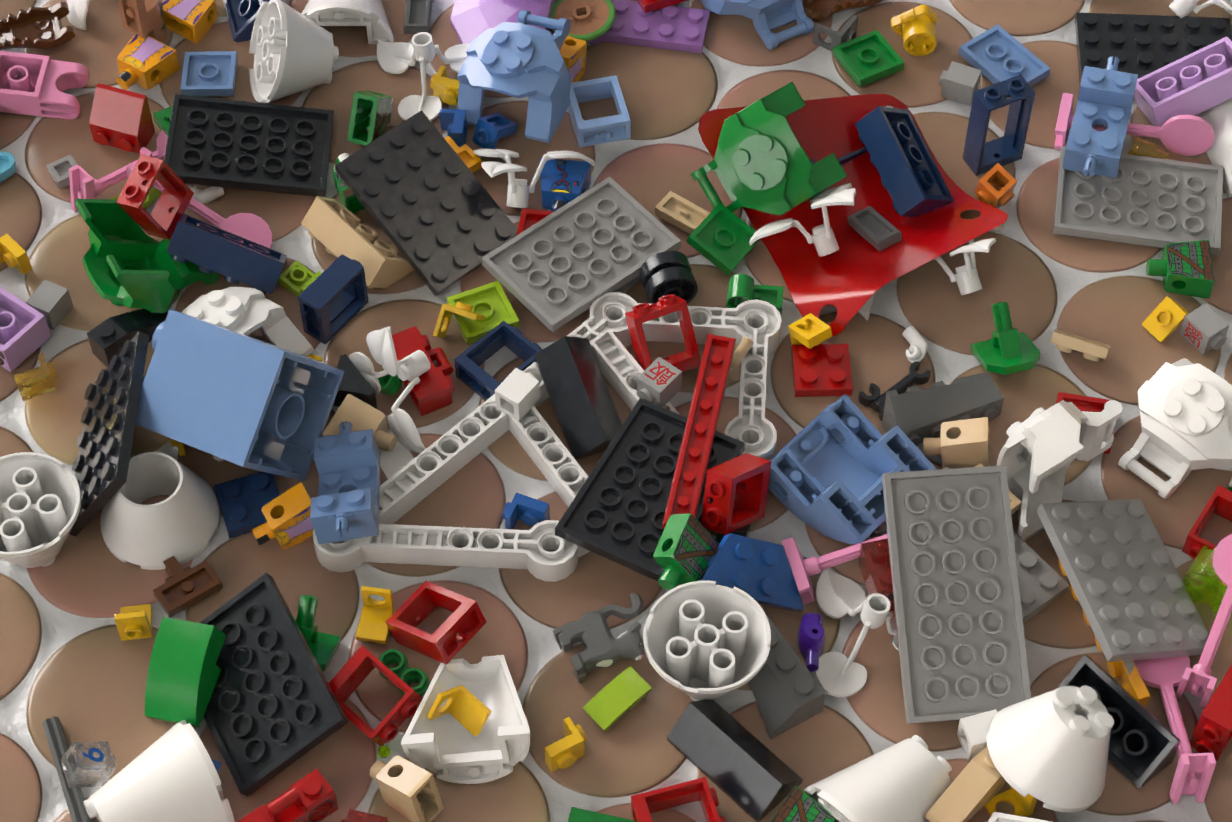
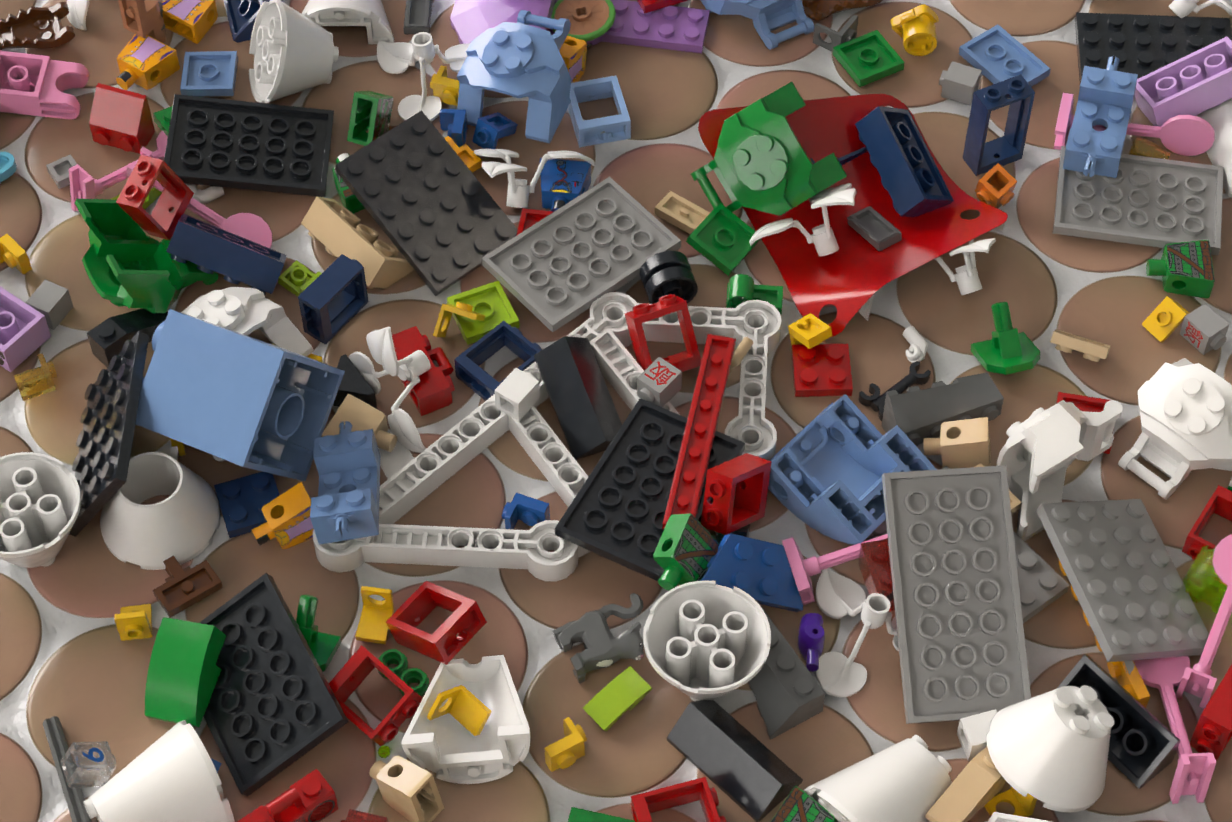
green plate [377,369,402,396] -> none

